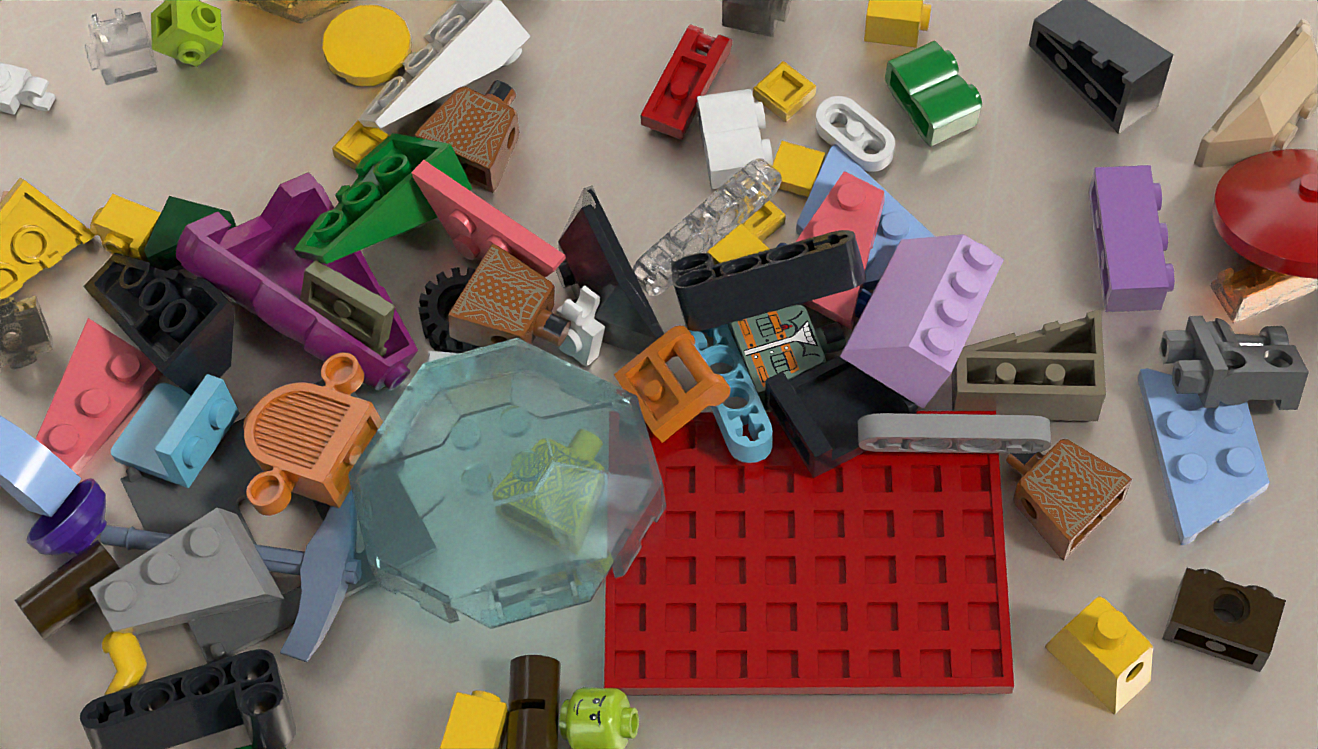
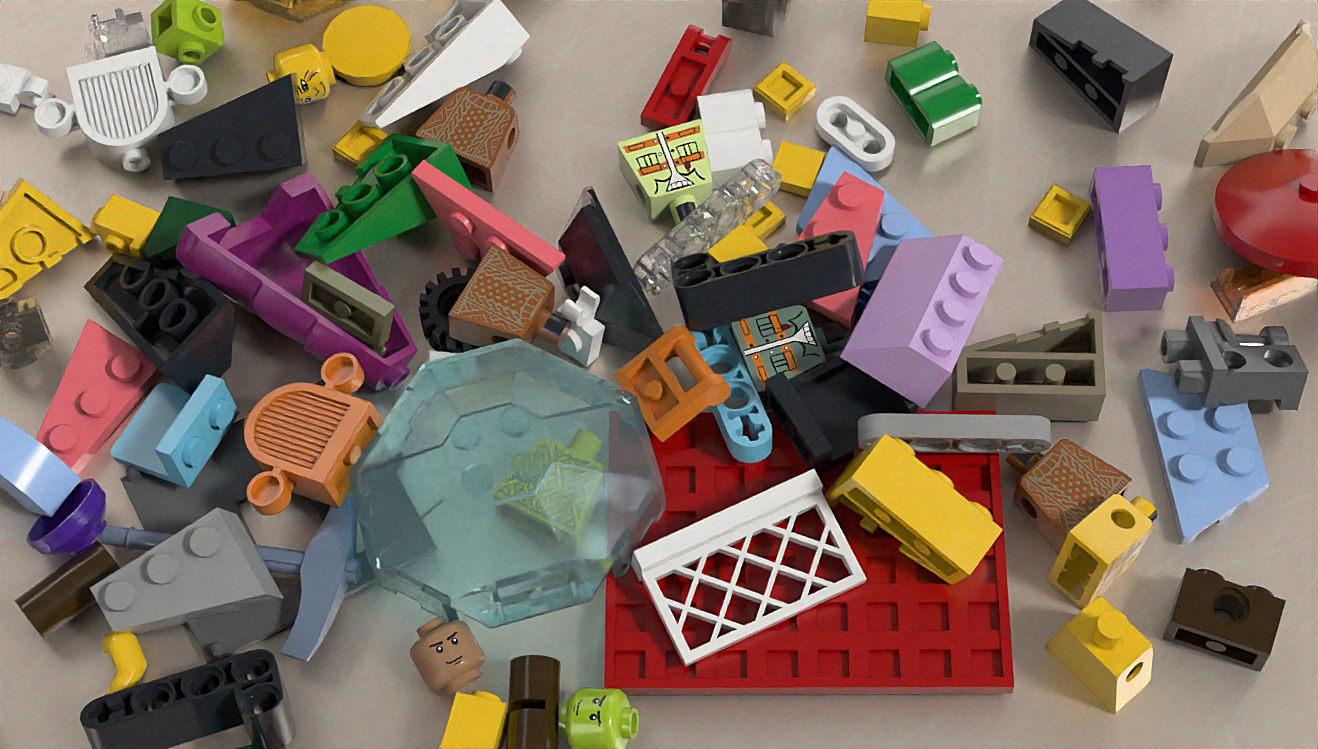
none -> white piece [34,46,208,172]
none -> black wedge [158,72,308,181]
none -> yellow head [266,43,336,106]
none -> medium nougat head [410,616,485,695]
none -> yellowish green torso [617,119,713,233]
none -> white fence [631,469,867,667]
none -> yellow wedge [824,433,1003,585]
none -> yellow tile [1028,184,1093,246]
none -> yellow torso [1047,494,1157,610]

